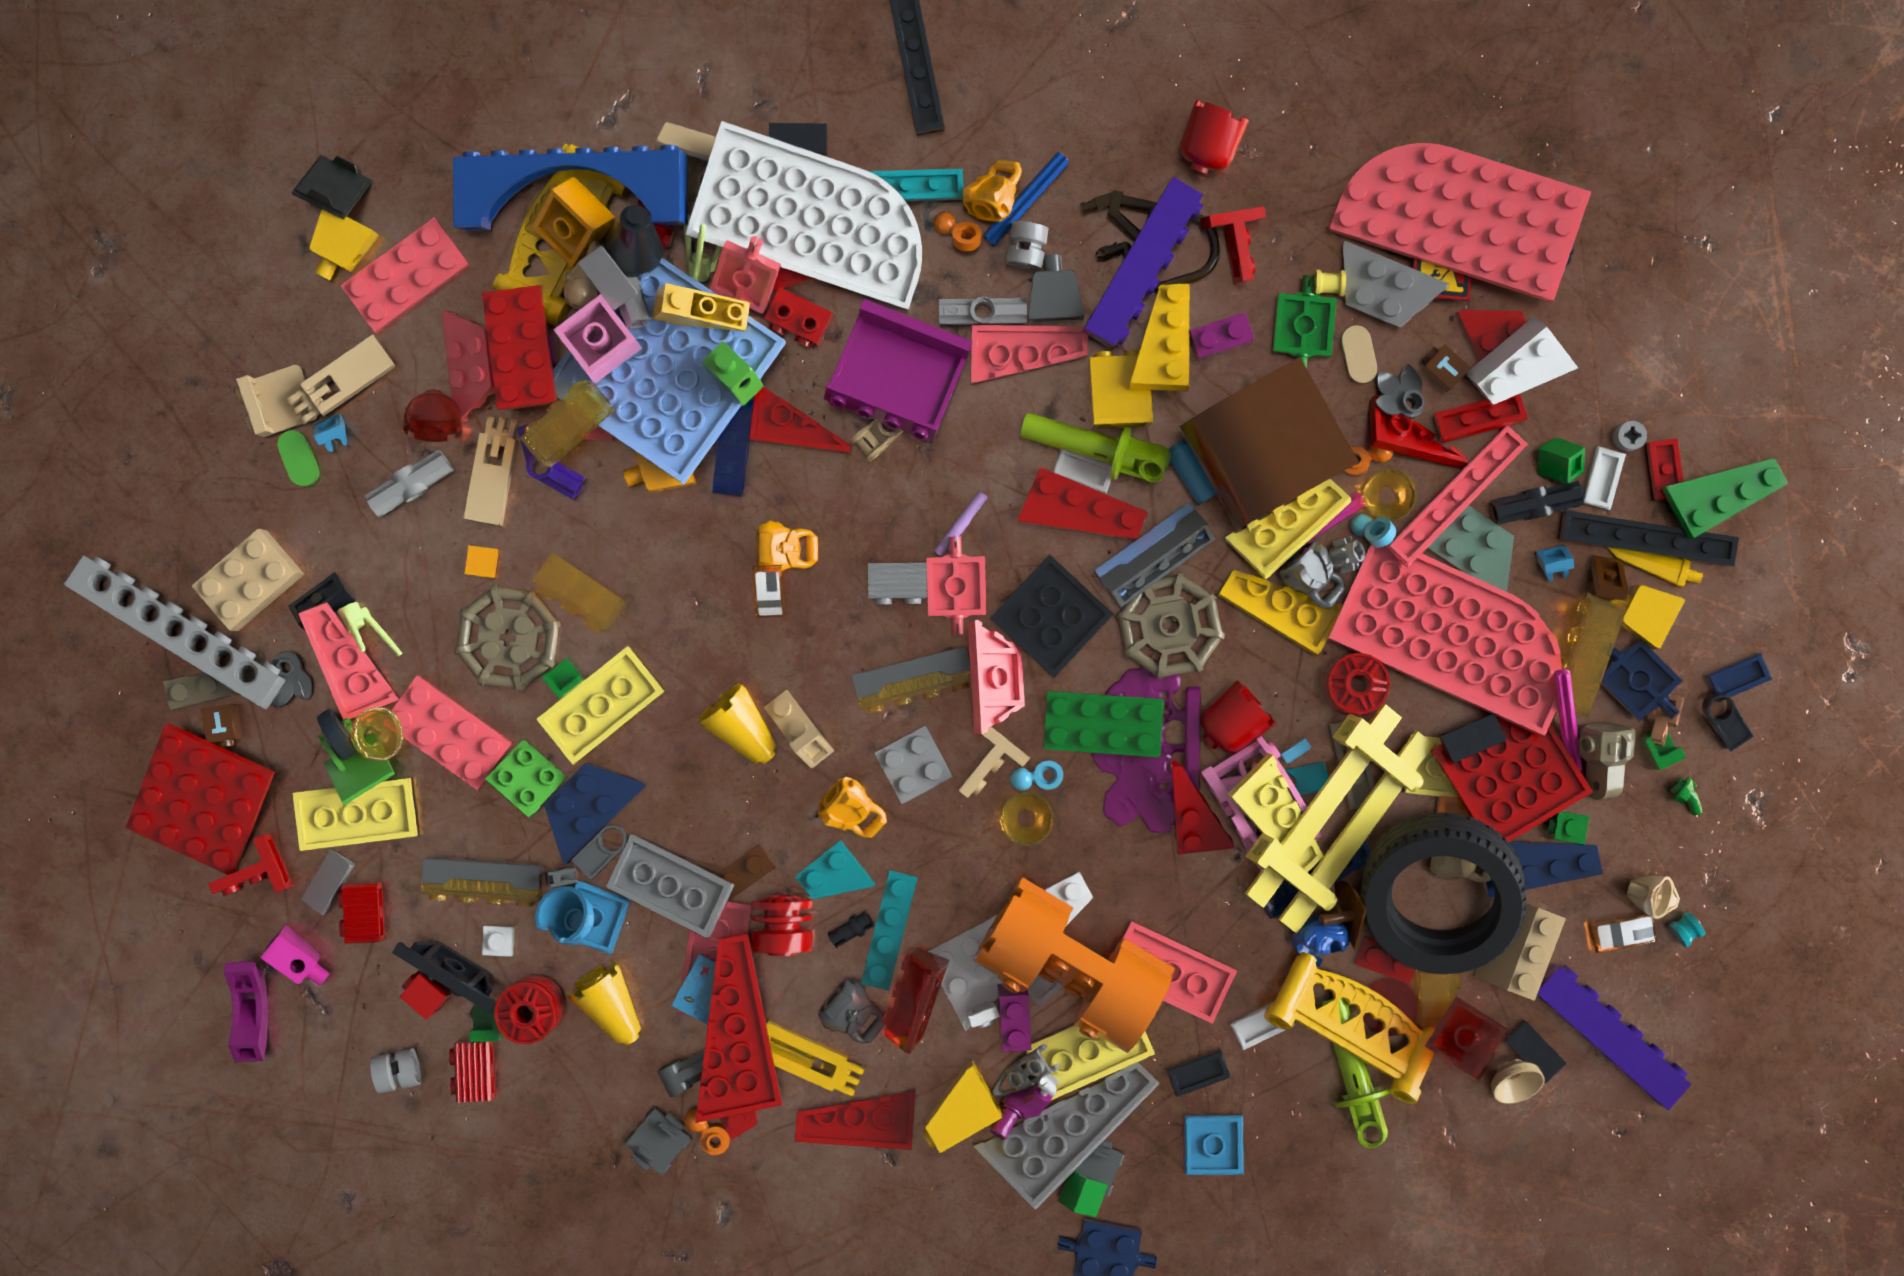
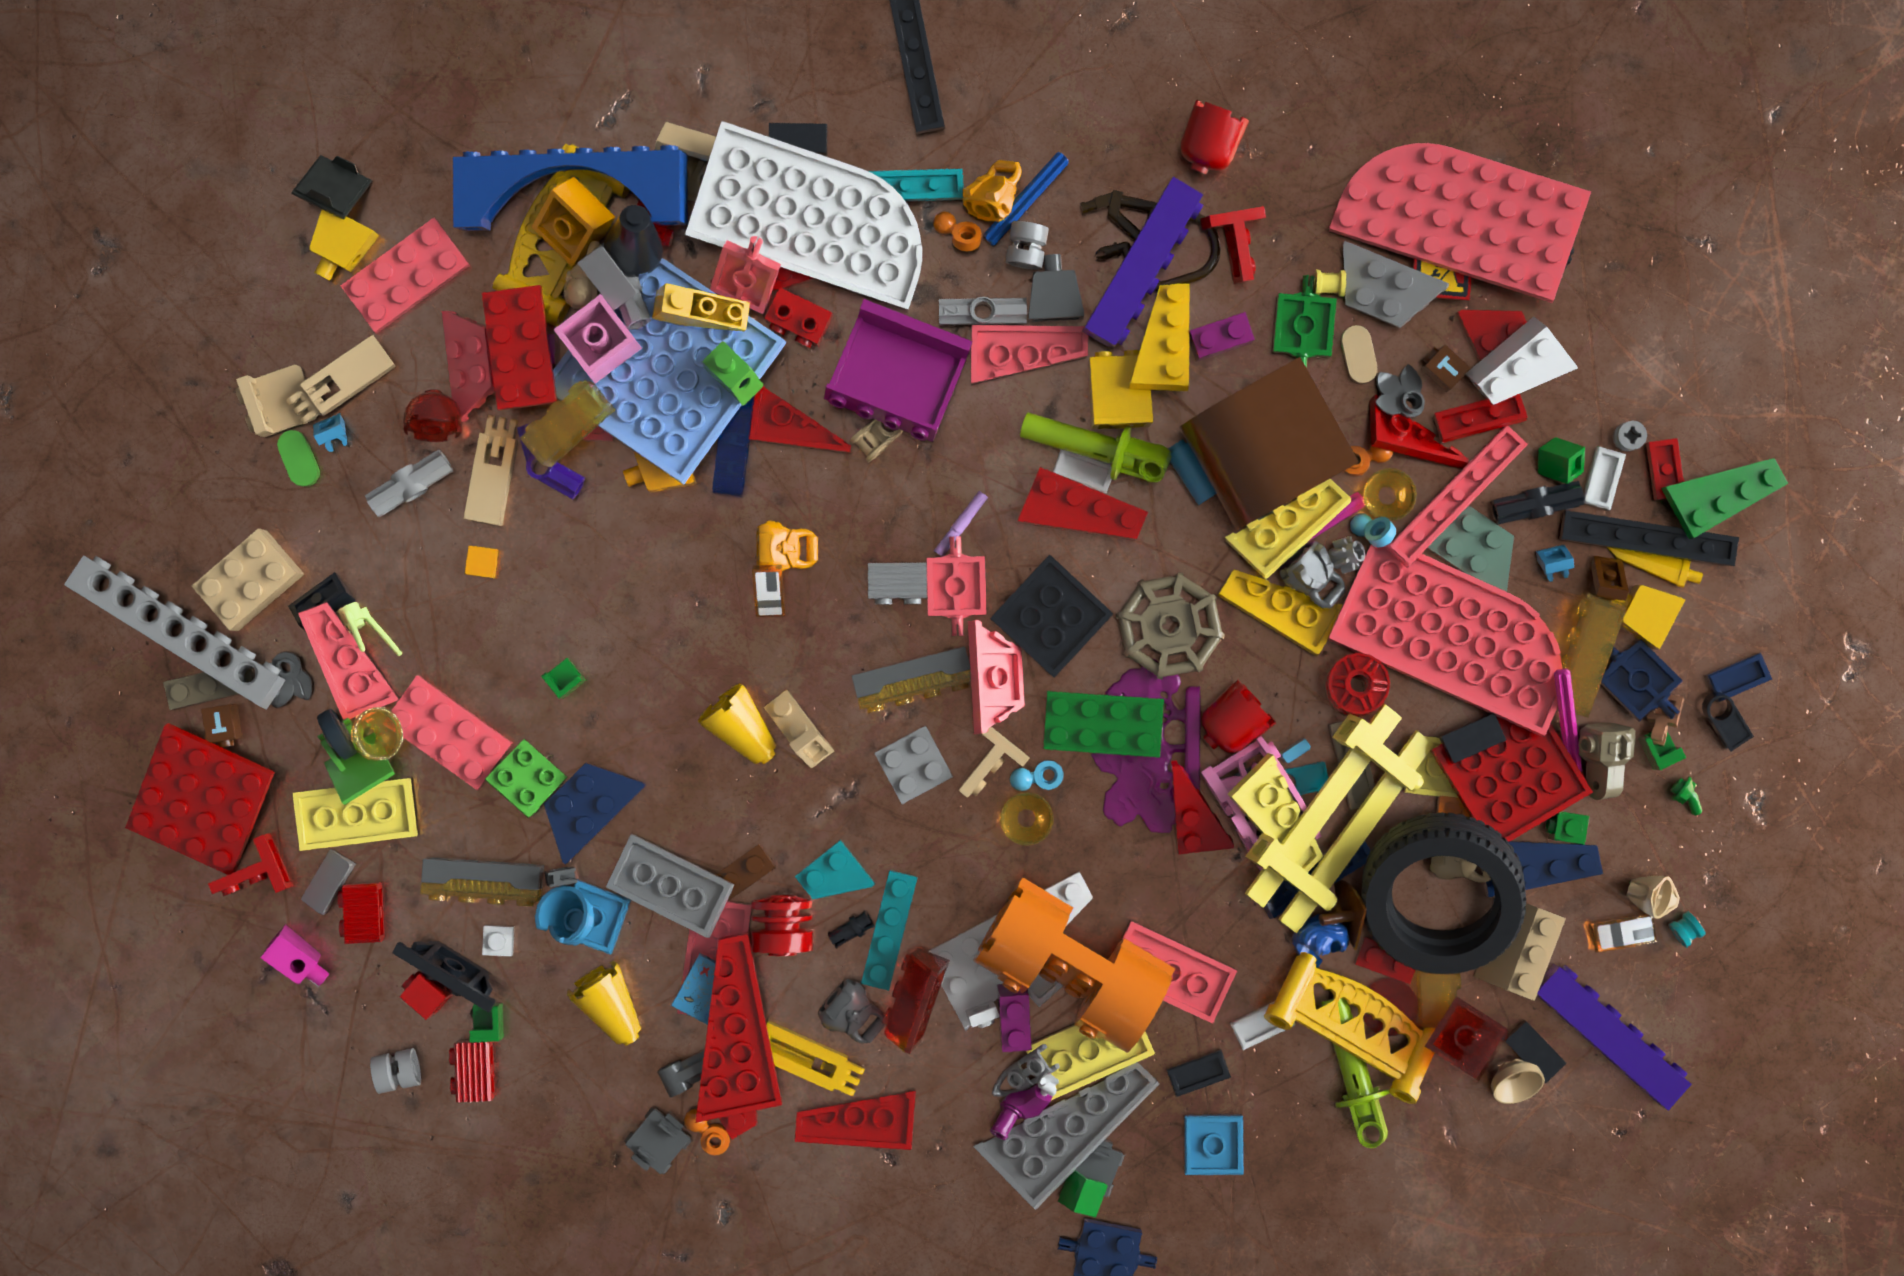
magenta arch [224,961,268,1062] -> none
dark tan plate [454,584,561,692] -> none
red wheel [494,975,565,1045] -> none
clear yellow brick [532,553,628,633] -> none
light yellow plate [536,646,665,765] -> none
dark grey piece [571,824,628,880] -> none
yellowish green plant [684,214,723,282] -> none
light orange piece [818,777,887,838] -> none
yellow slope [923,1058,1002,1153] -> none
dark grey piece [1095,502,1216,607] -> none

